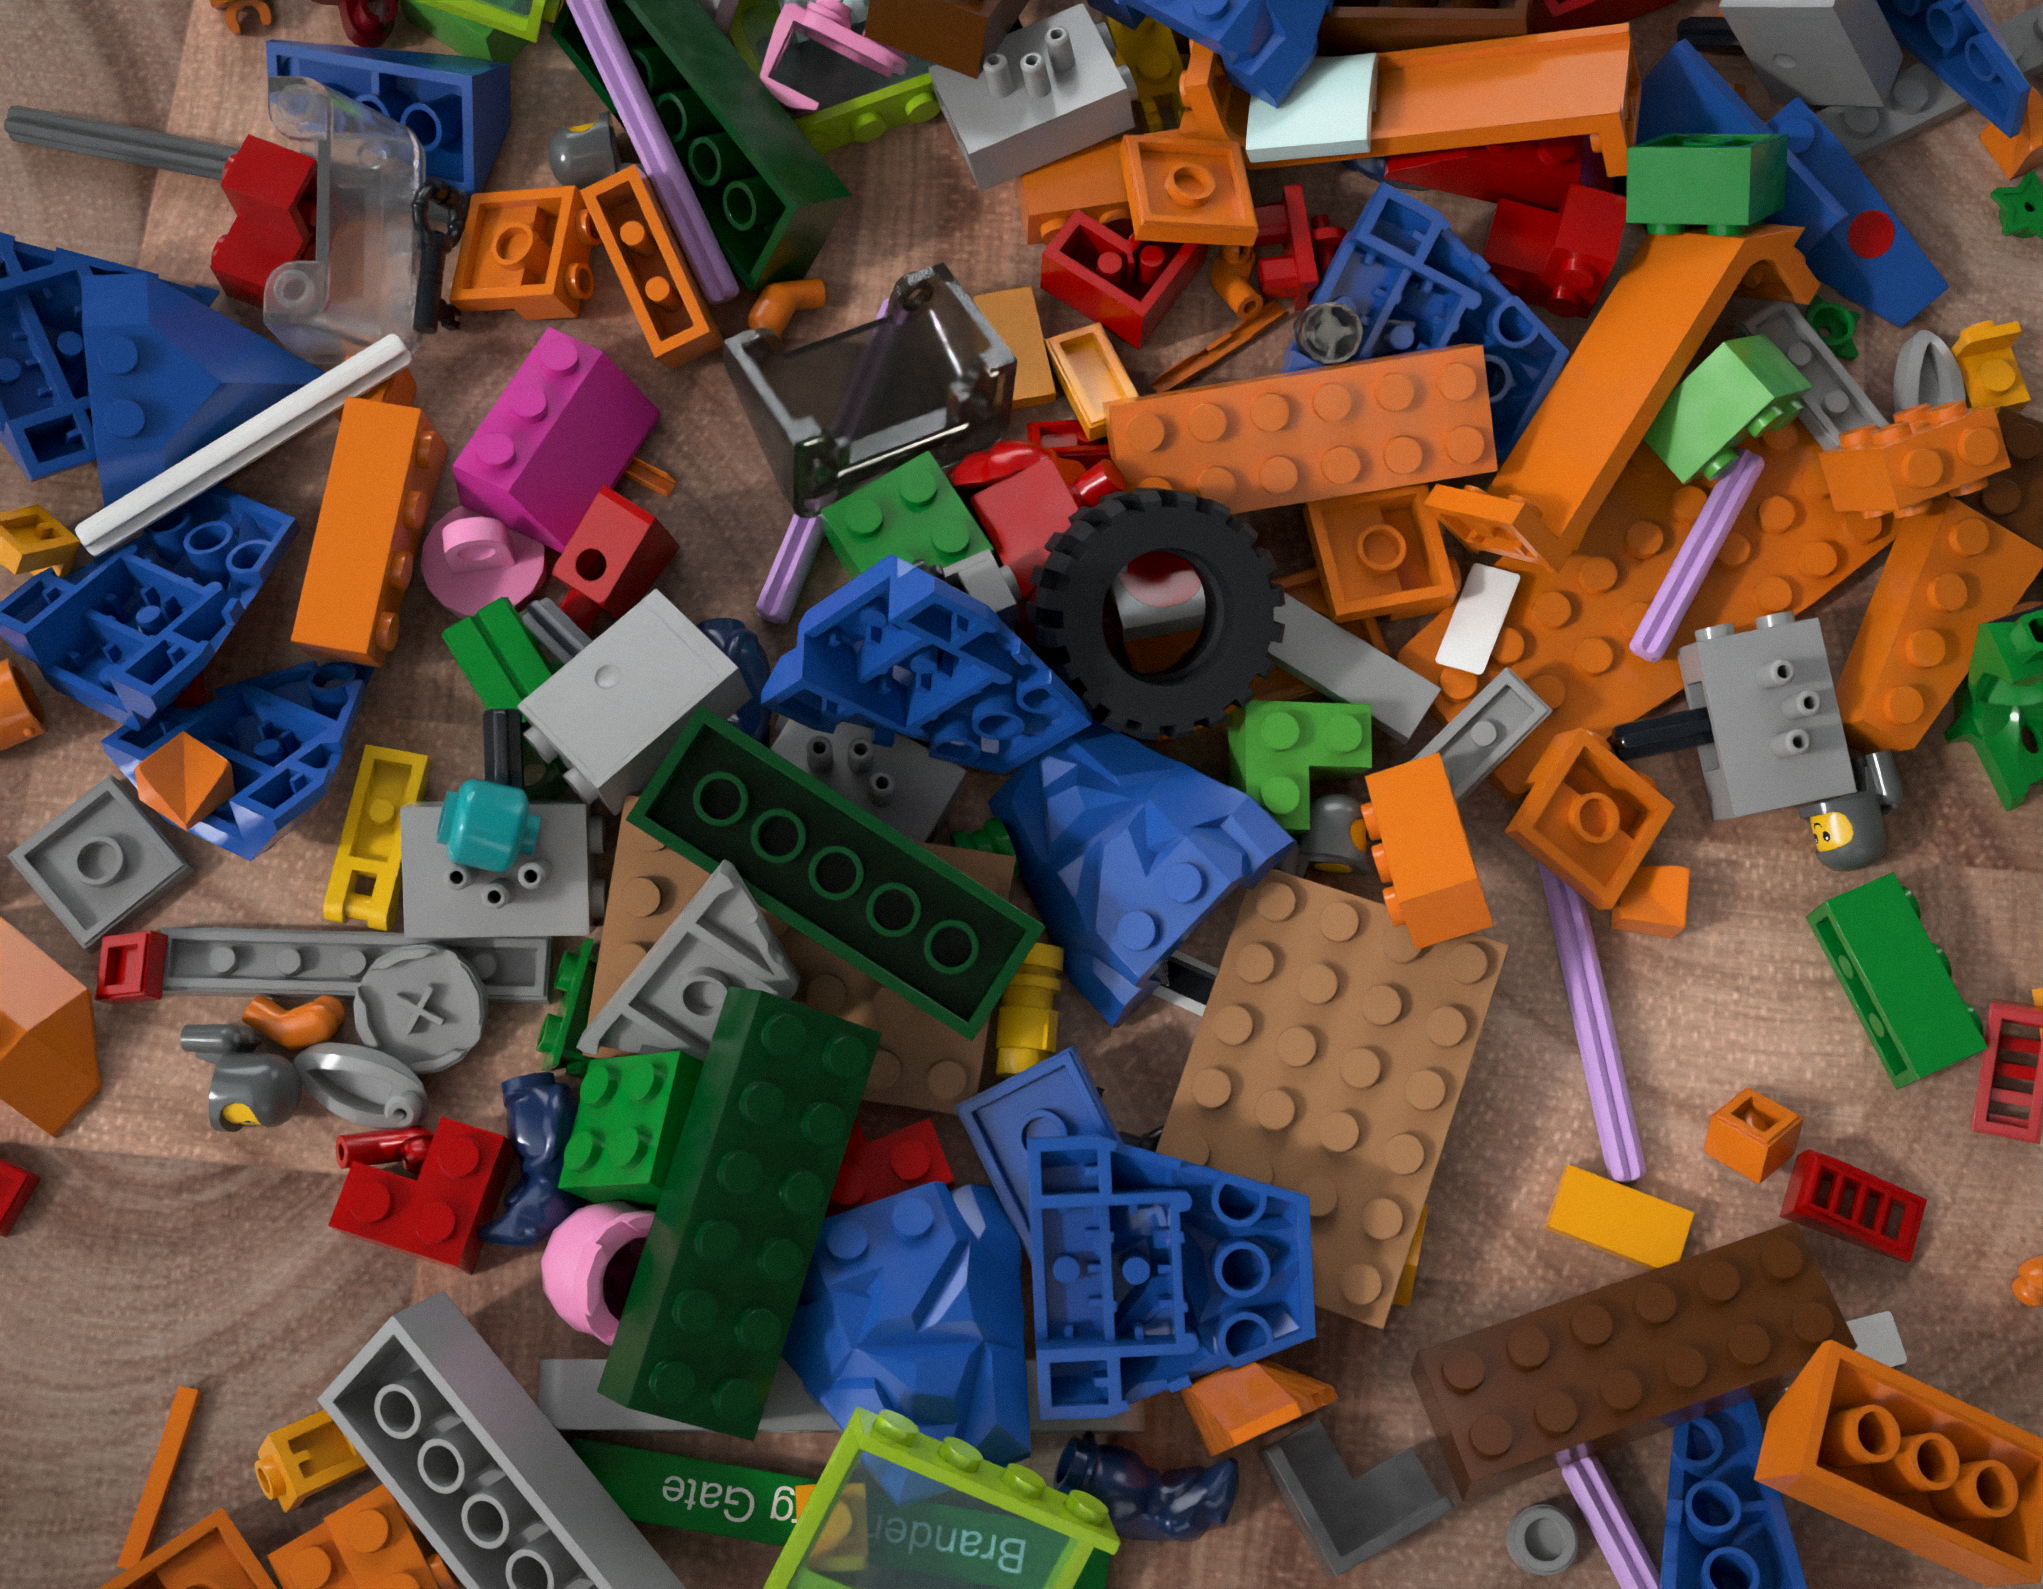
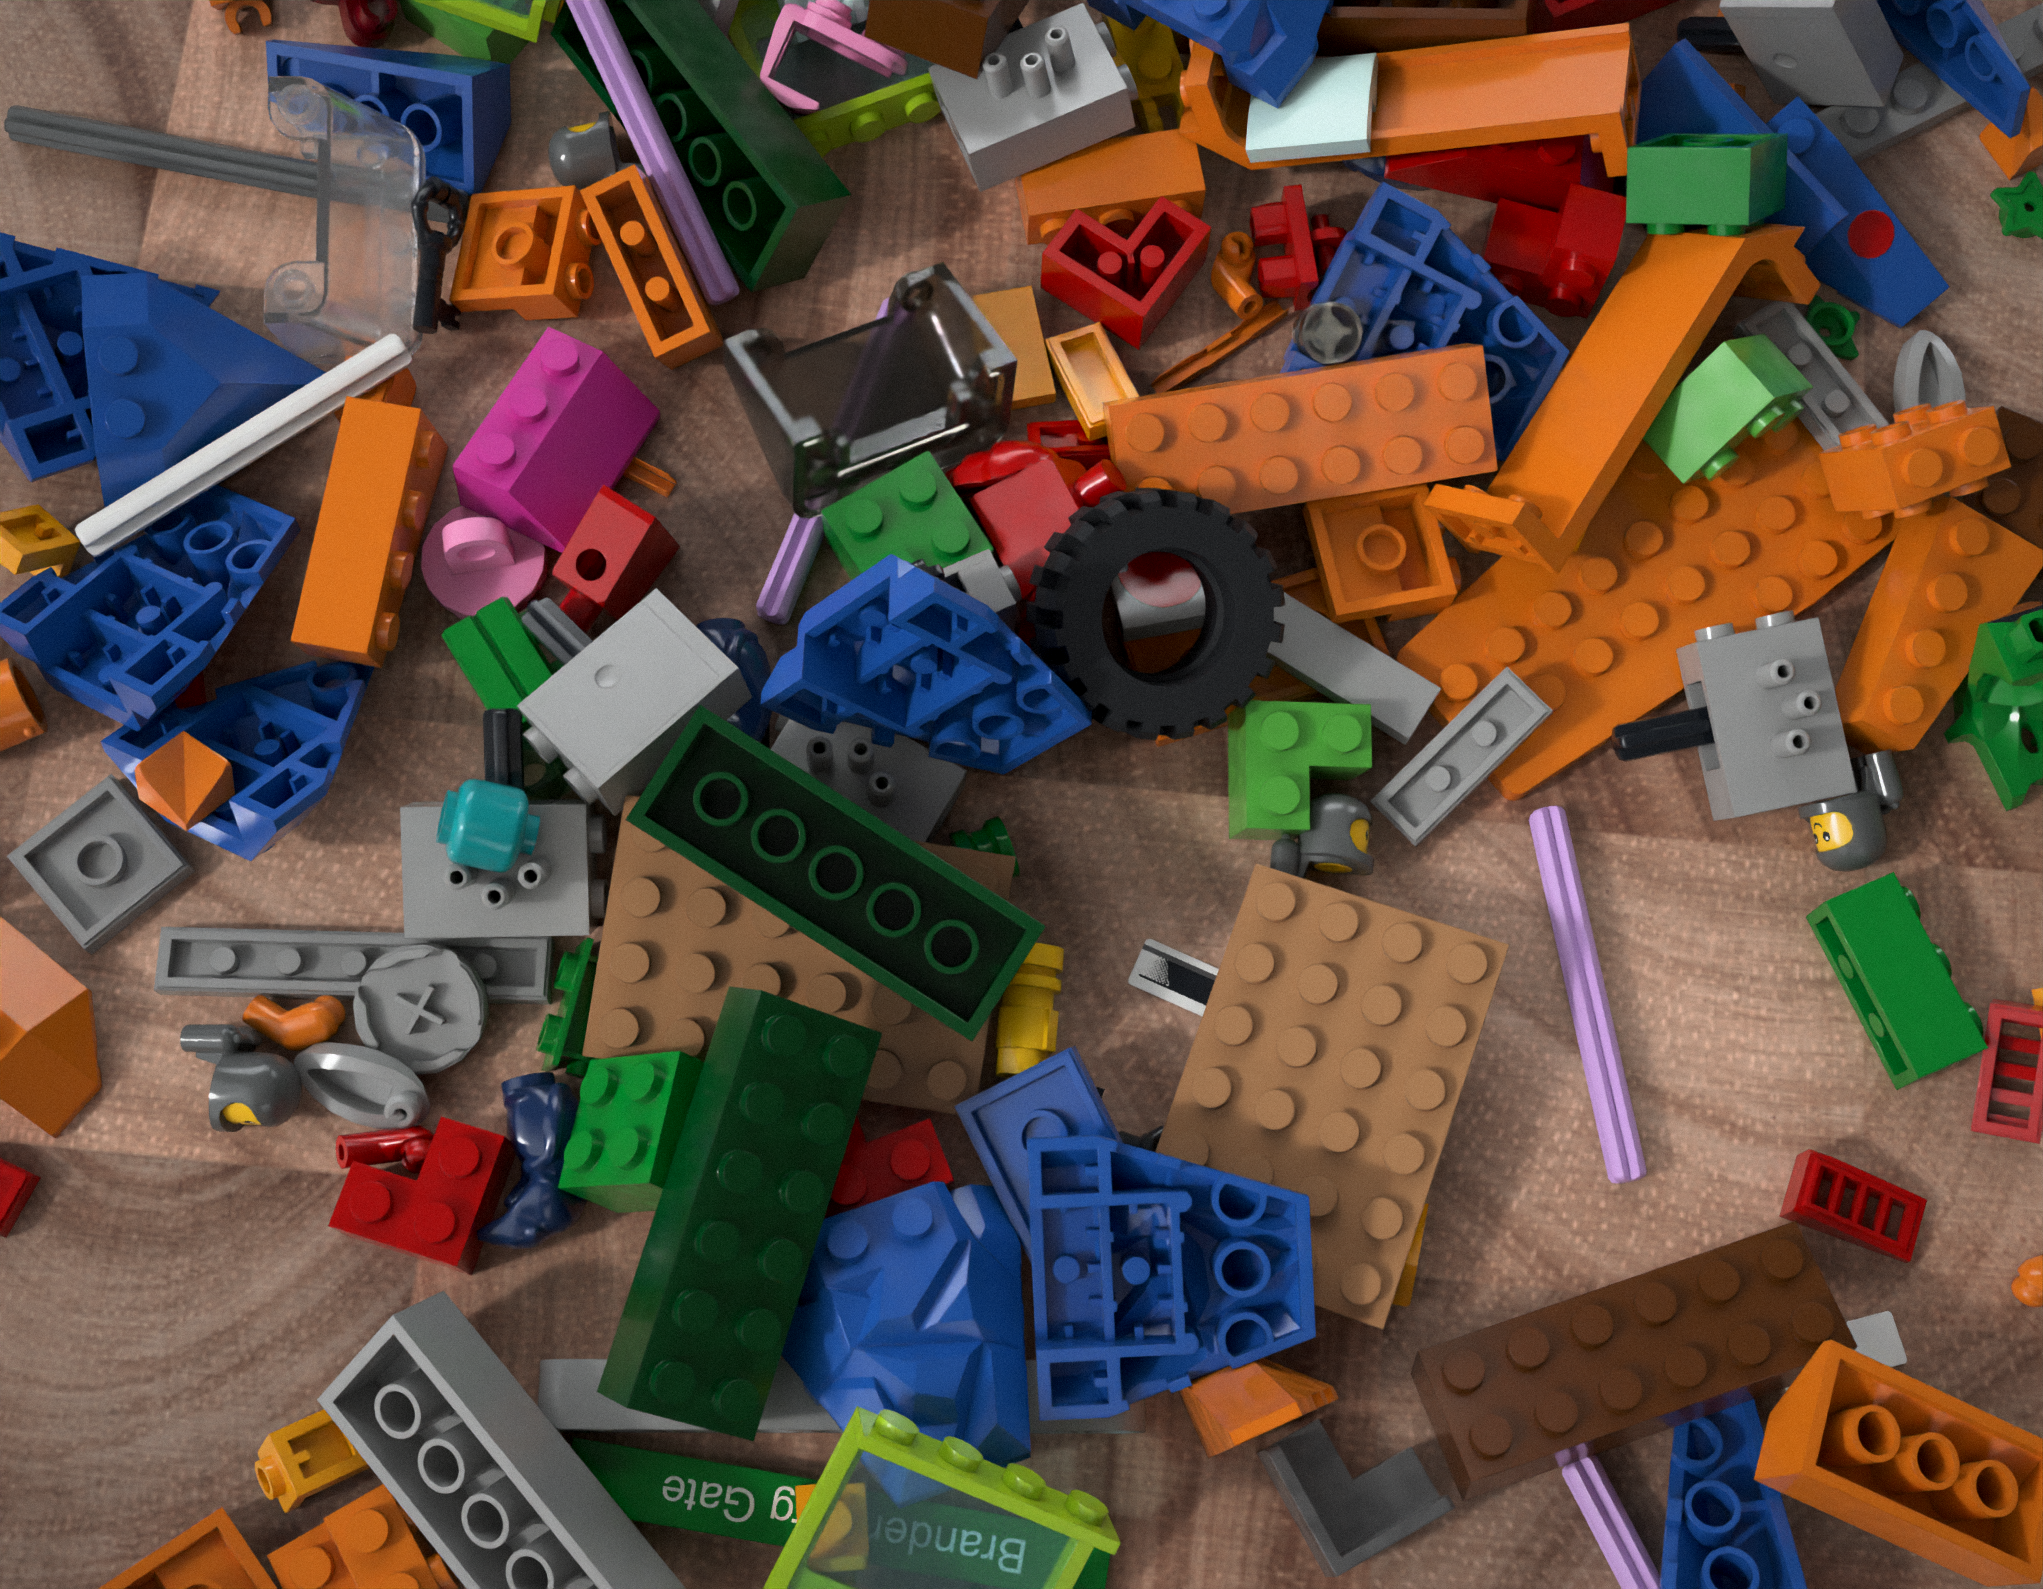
red tile [95,931,168,1005] -> none
orange piece [116,1385,203,1569] -> none
red brick [210,134,343,320] -> none
yellow plate [323,744,433,932] -> none
bright pink tile [541,1201,655,1346] -> none
light grey wing [577,859,801,1062] -> none
orange arm [748,278,826,348] -> none
blue wedge [988,719,1297,1028] -> none
dark blue animal [1053,1431,1239,1542] -> none
orange tile [1119,134,1259,247] -> none
orange brick [1360,752,1494,950] -> none
white sticker [1435,563,1520,675] -> none
orange plate [1504,728,1675,910] -> none
light grey tile [1505,1504,1579,1576] -> none
light orange tile [1544,1164,1695,1270] -> none
orange slope [1610,866,1690,939] -> none
lavender axle [1629,448,1765,663] -> none
orange slope [1704,1087,1804,1184] -> none
light orange bracket [1950,320,2031,412] -> none

